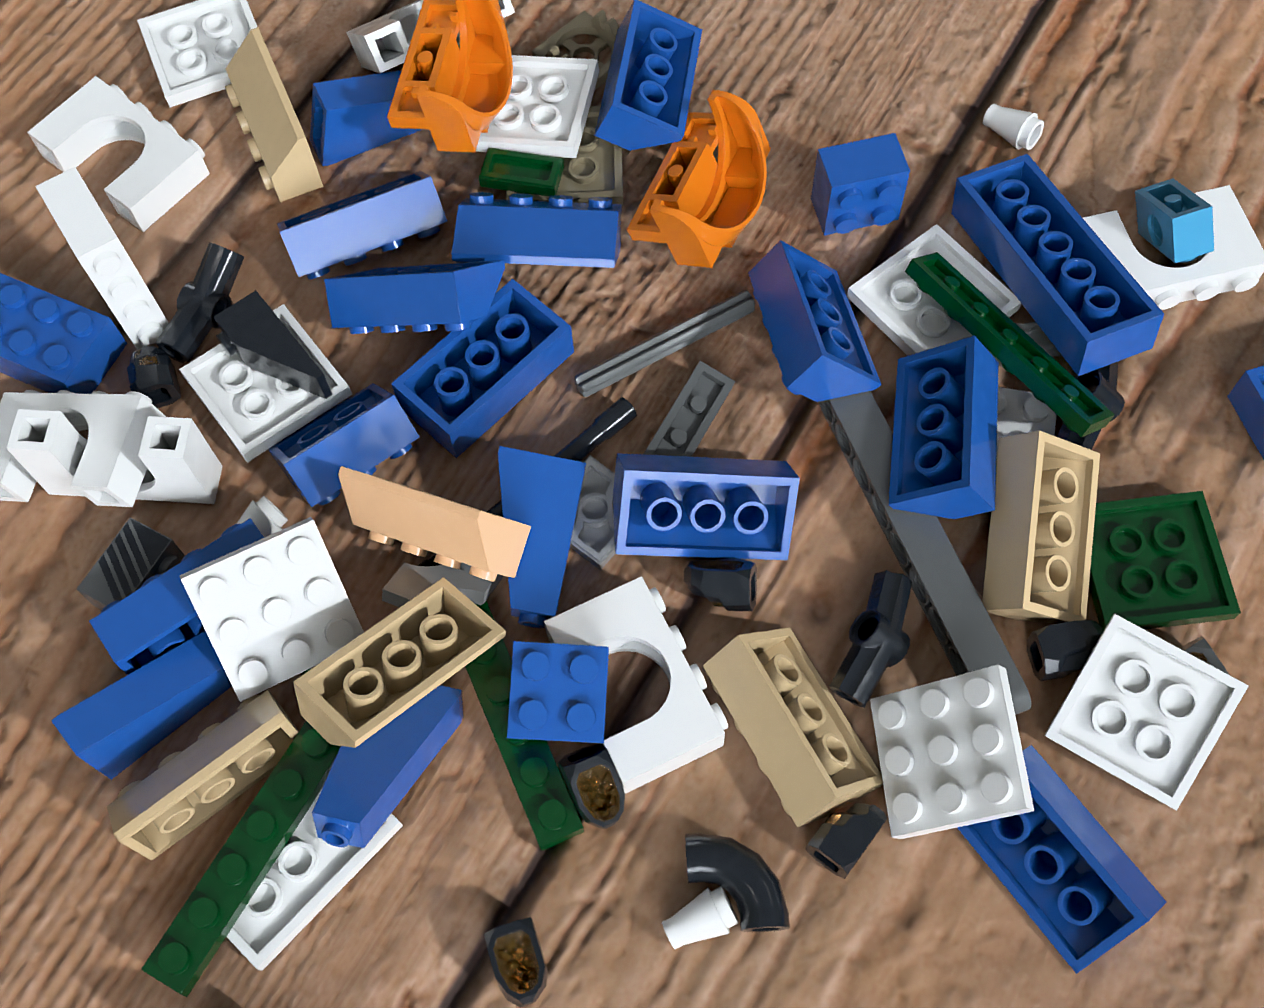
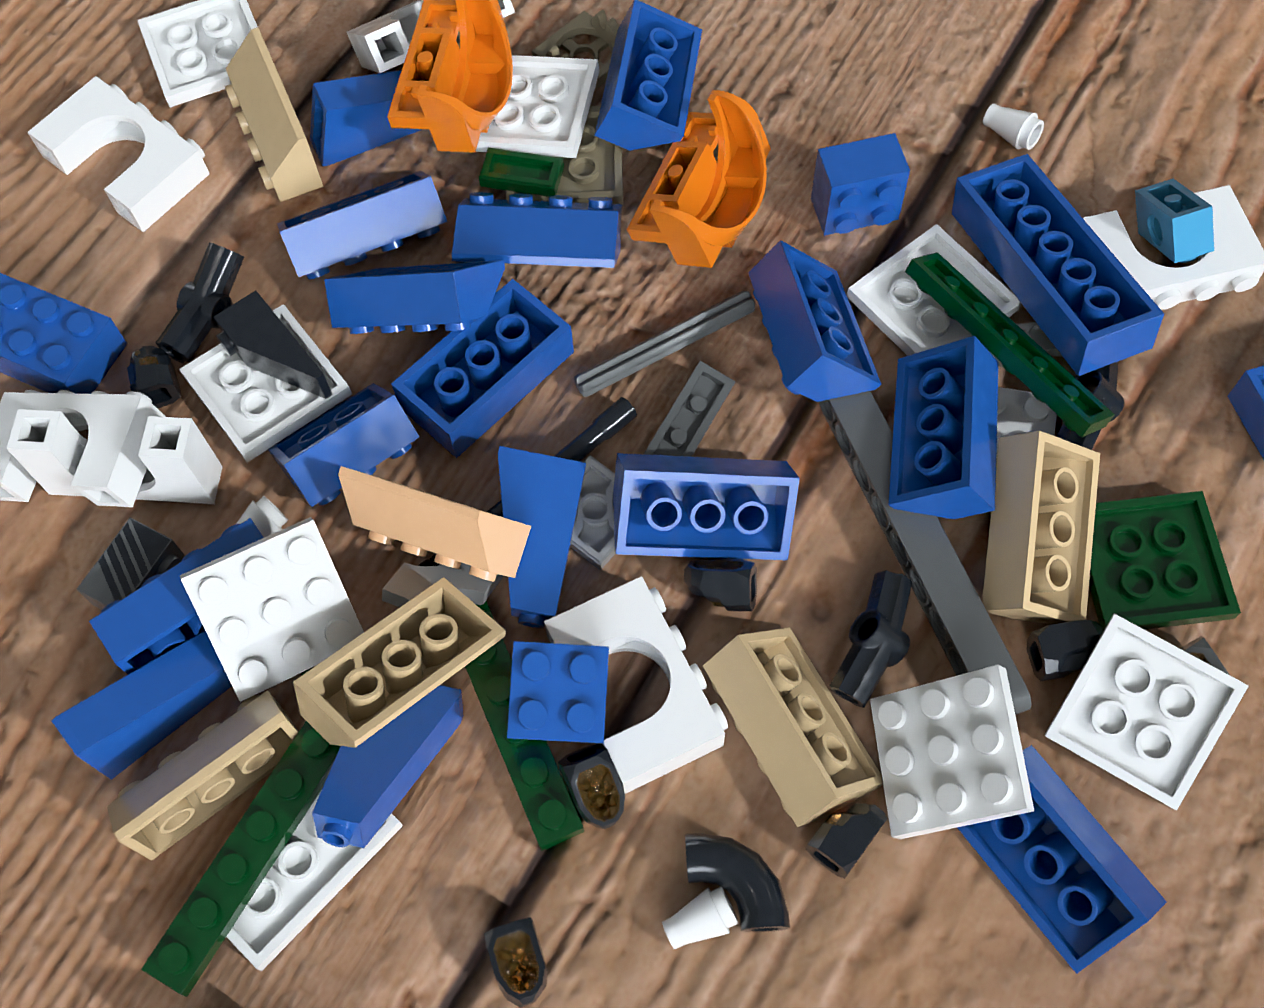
white arch [35,167,169,349] -> none

